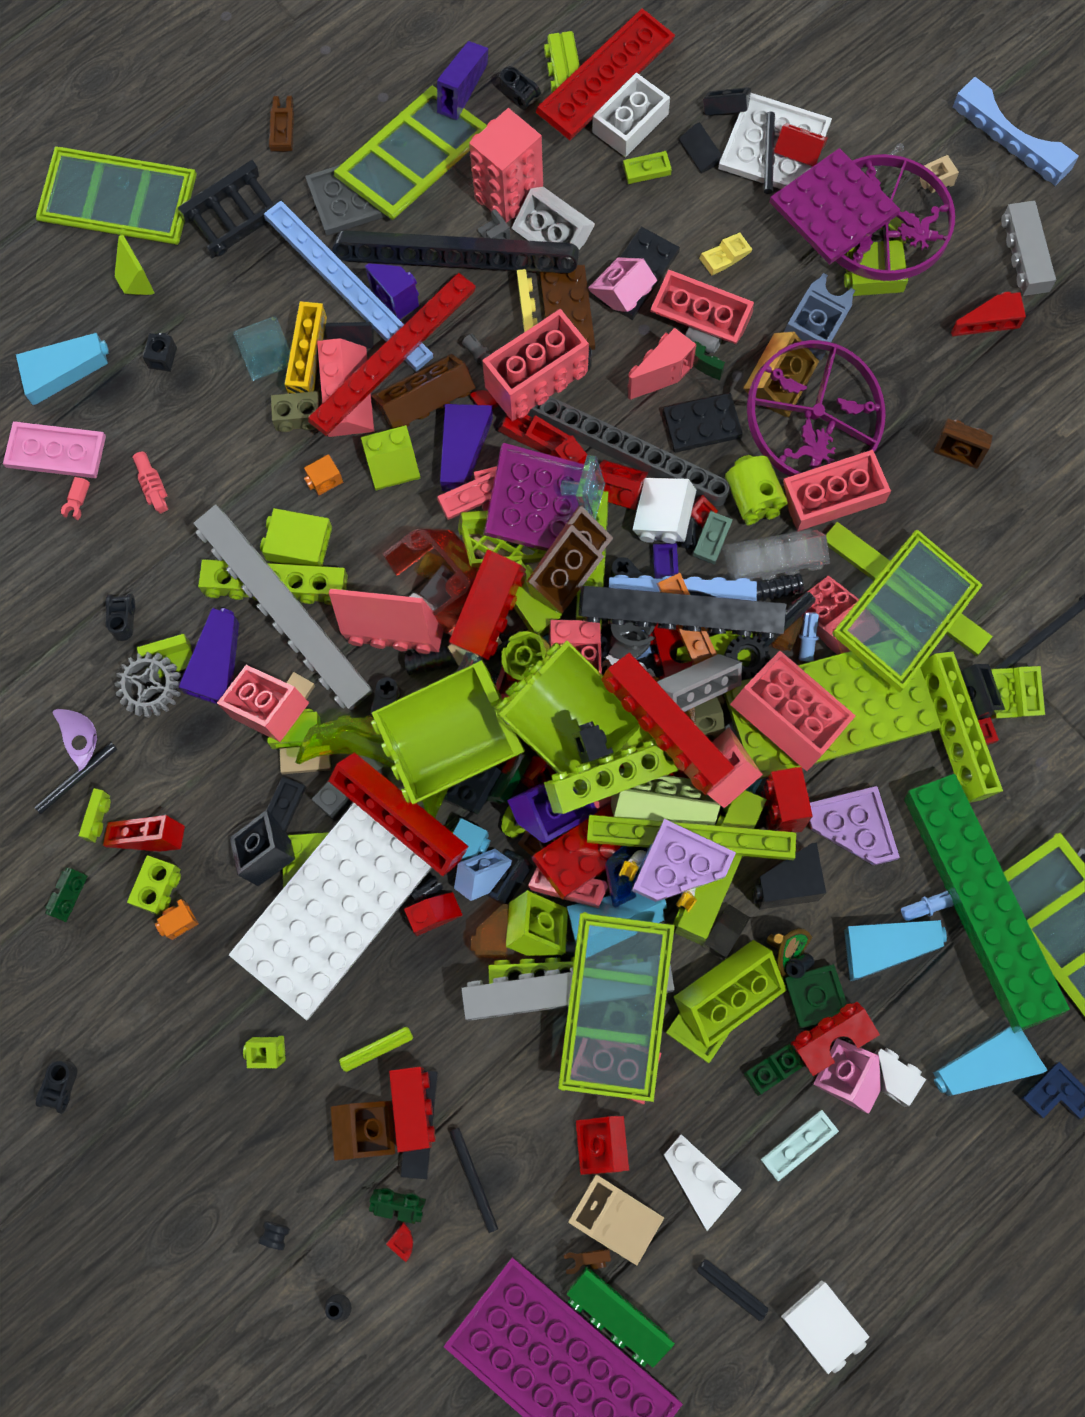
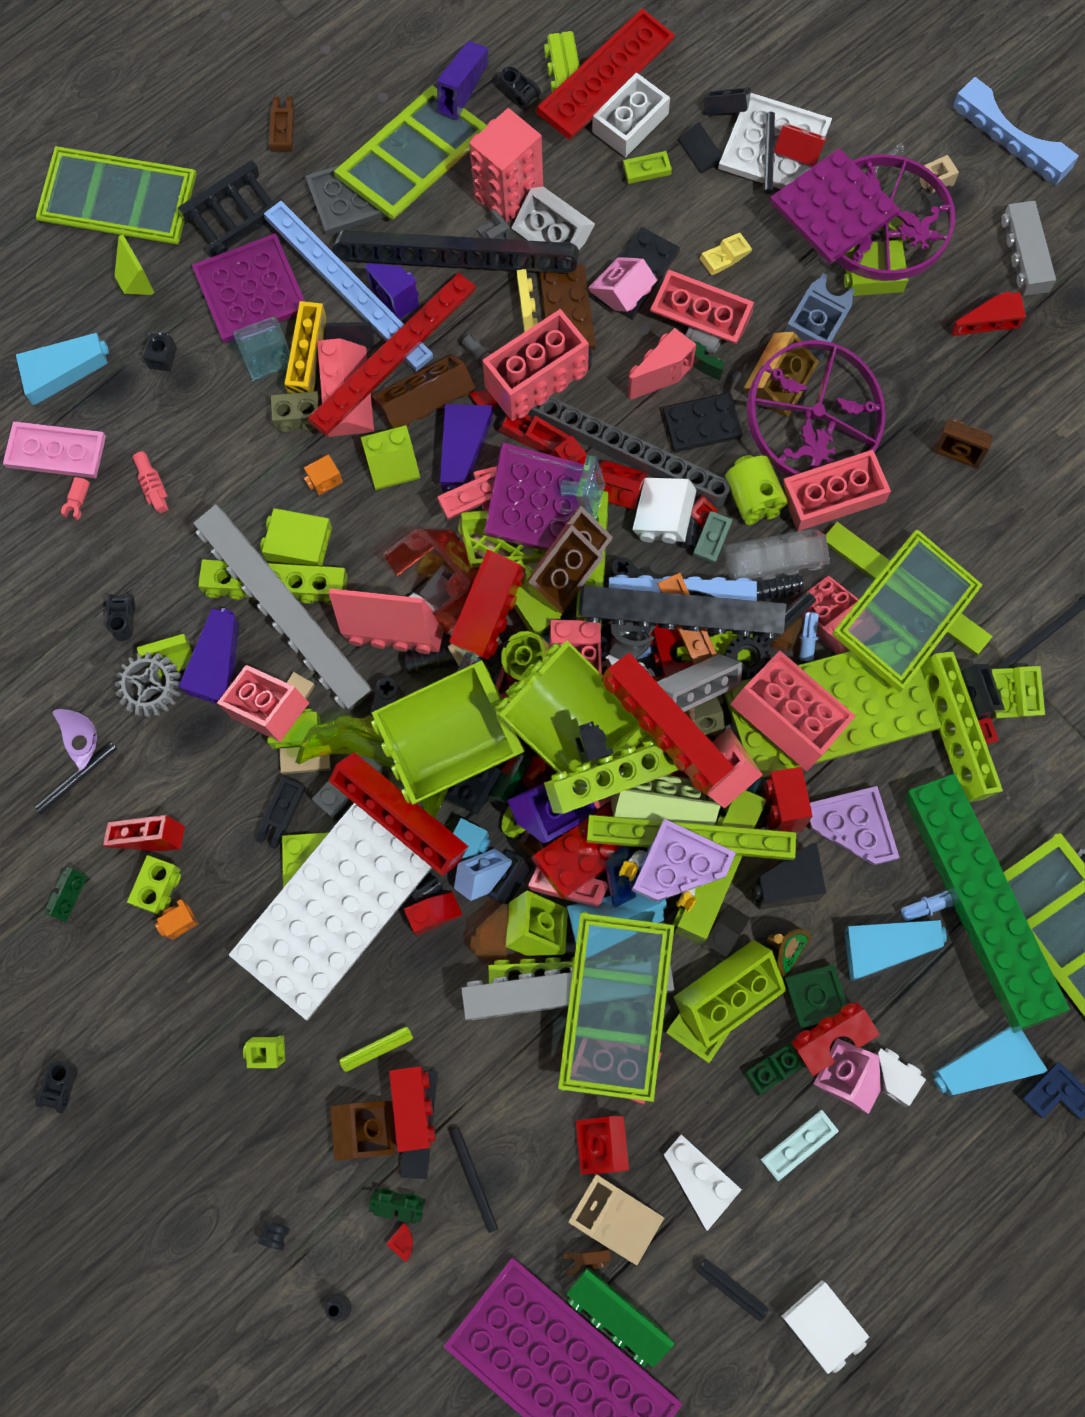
lime plate [79,788,111,843] -> none
black slope [230,810,295,887] -> none
dark purple tile [653,543,679,579] -> none
black pin [786,953,814,979] -> none
none -> magenta plate [192,233,305,344]

